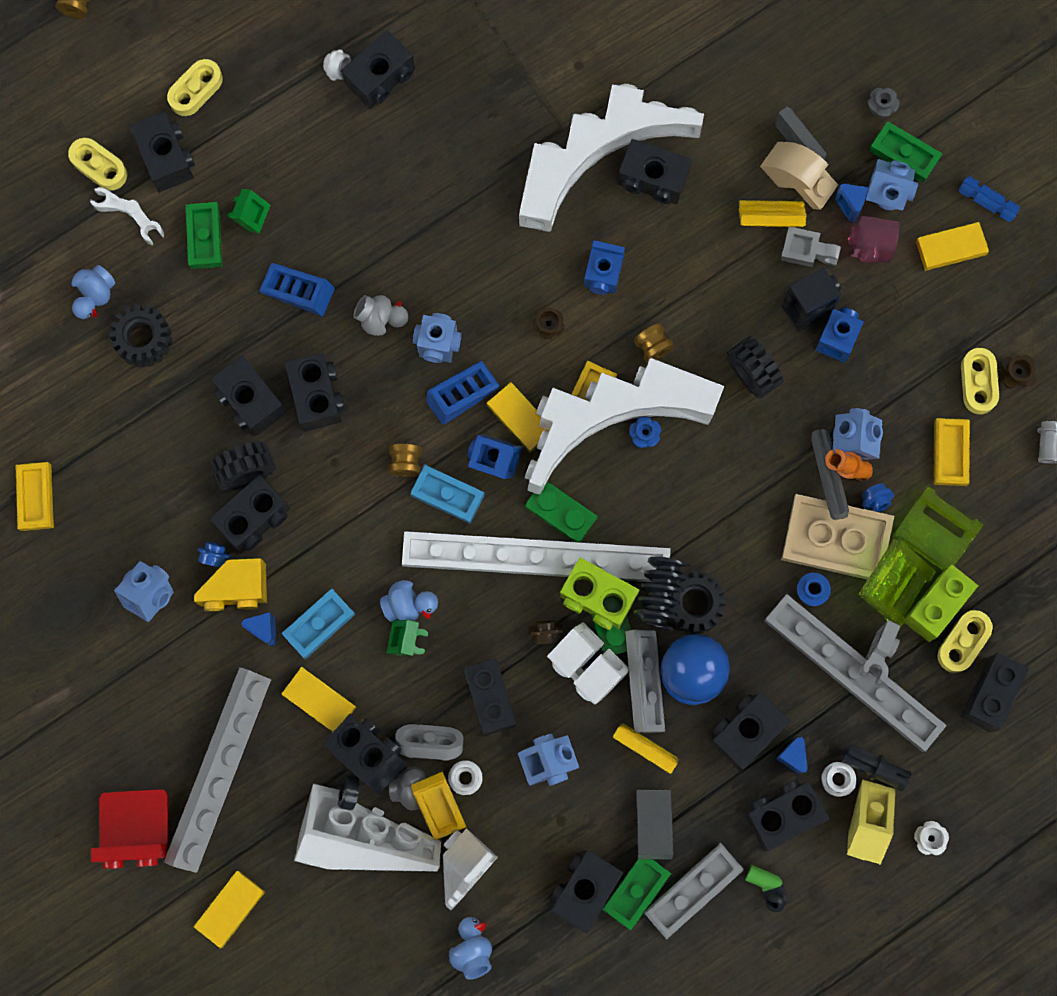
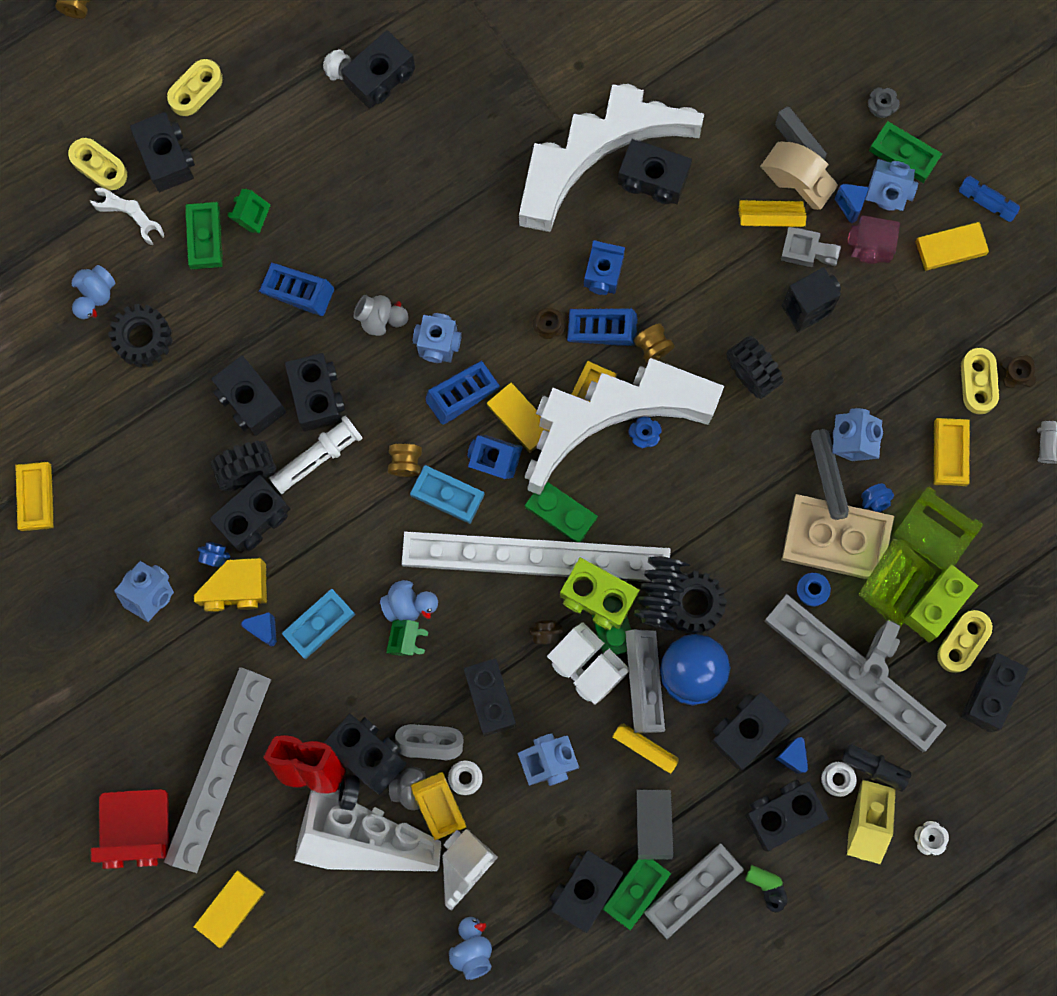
yellow tile [282,667,356,732] -> none
blue brick [815,307,864,363] -> none
orange pin [825,449,873,481] -> none
none -> red brick [264,735,346,794]
none -> white pin [269,415,363,494]
none -> blue slope [567,309,638,346]

